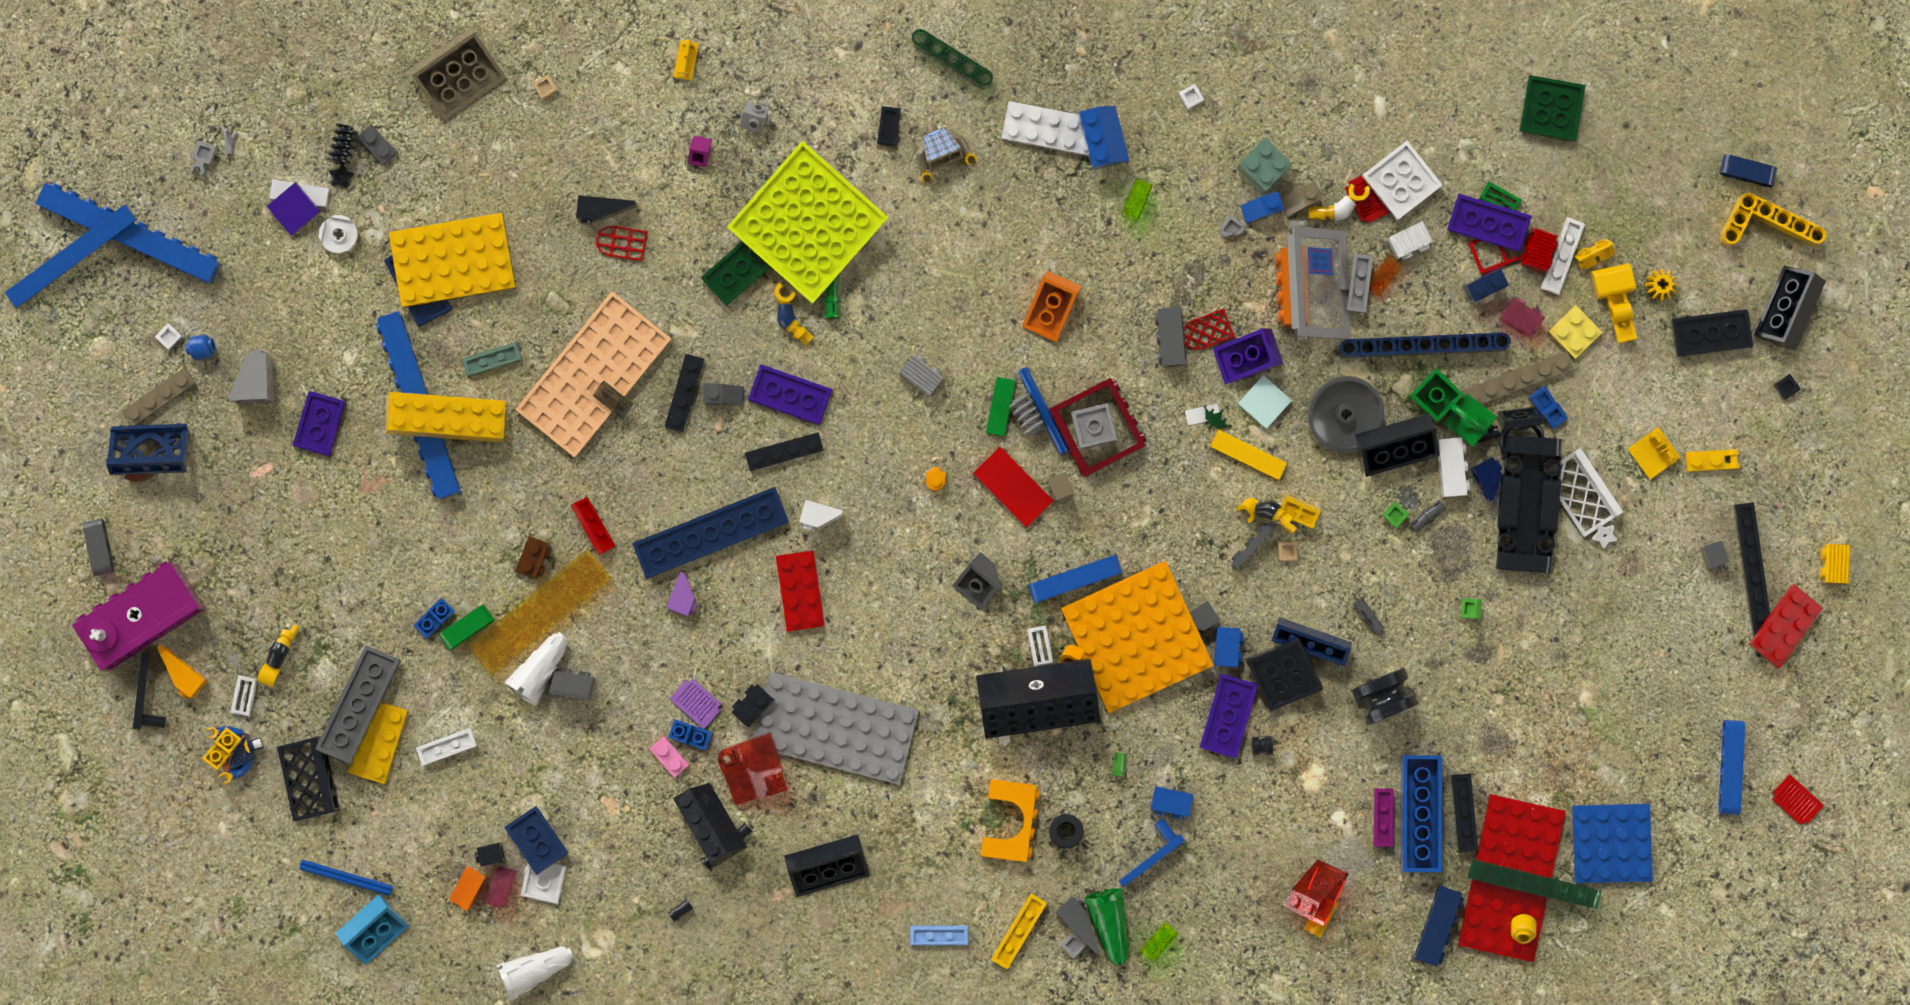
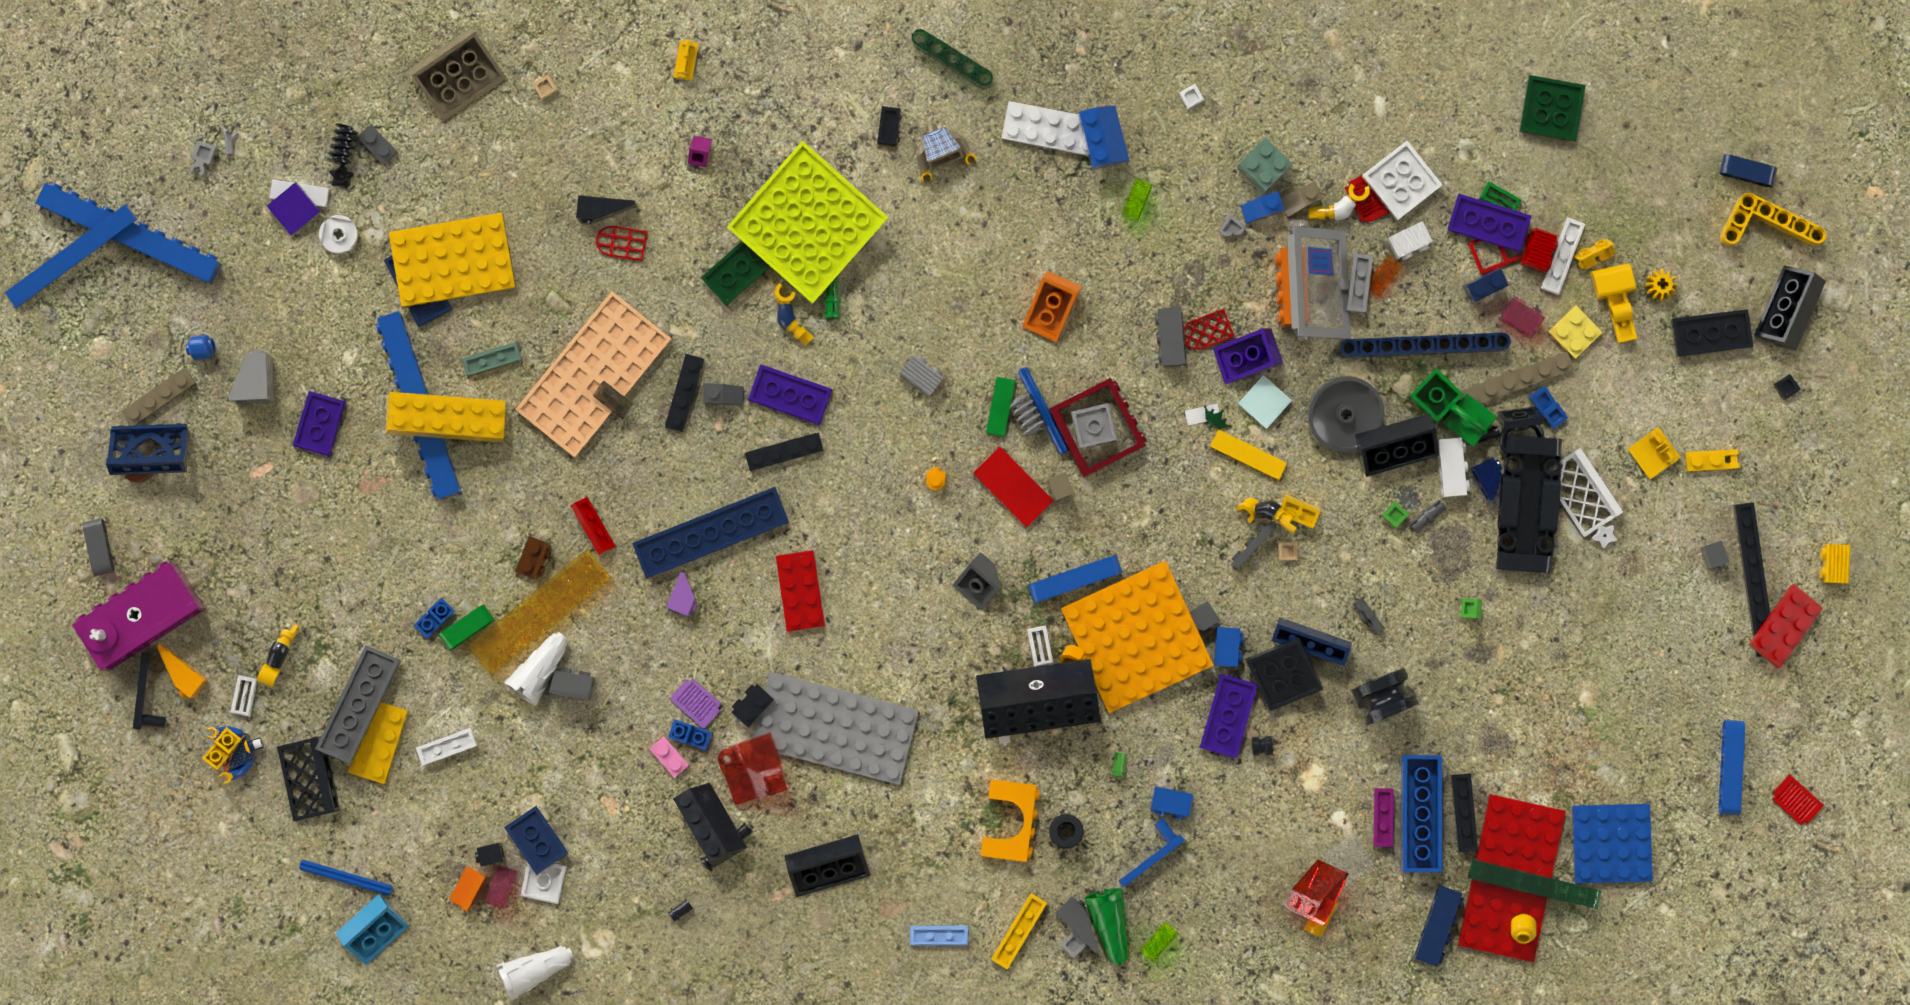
white tile [155,323,183,350] -> none
light grey brick [740,101,771,133] -> none
white slope [799,500,844,532] -> none

